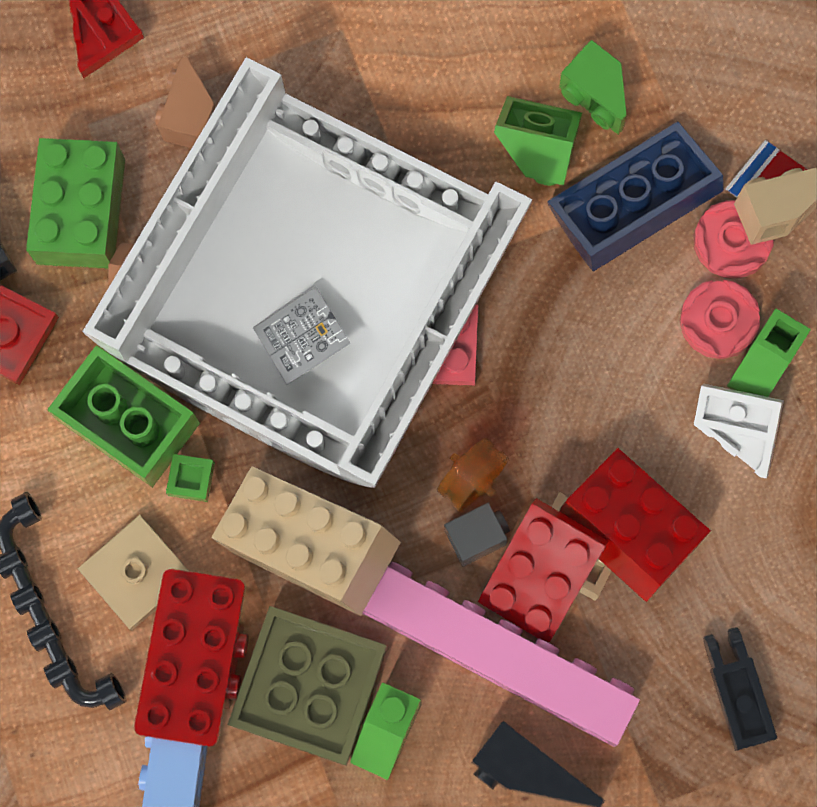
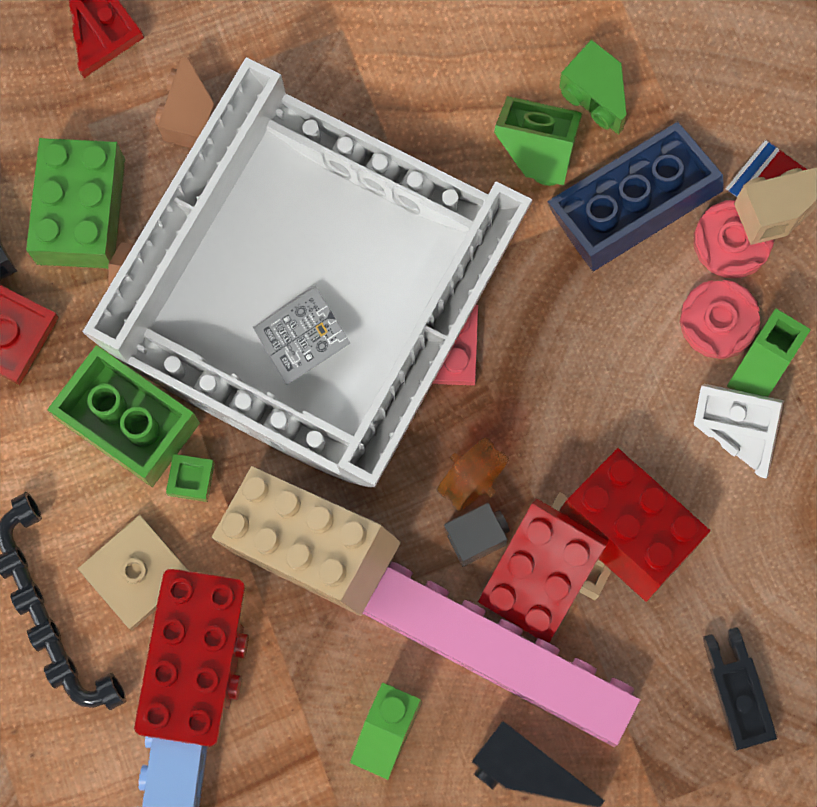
olive plate [227,606,387,766] -> none

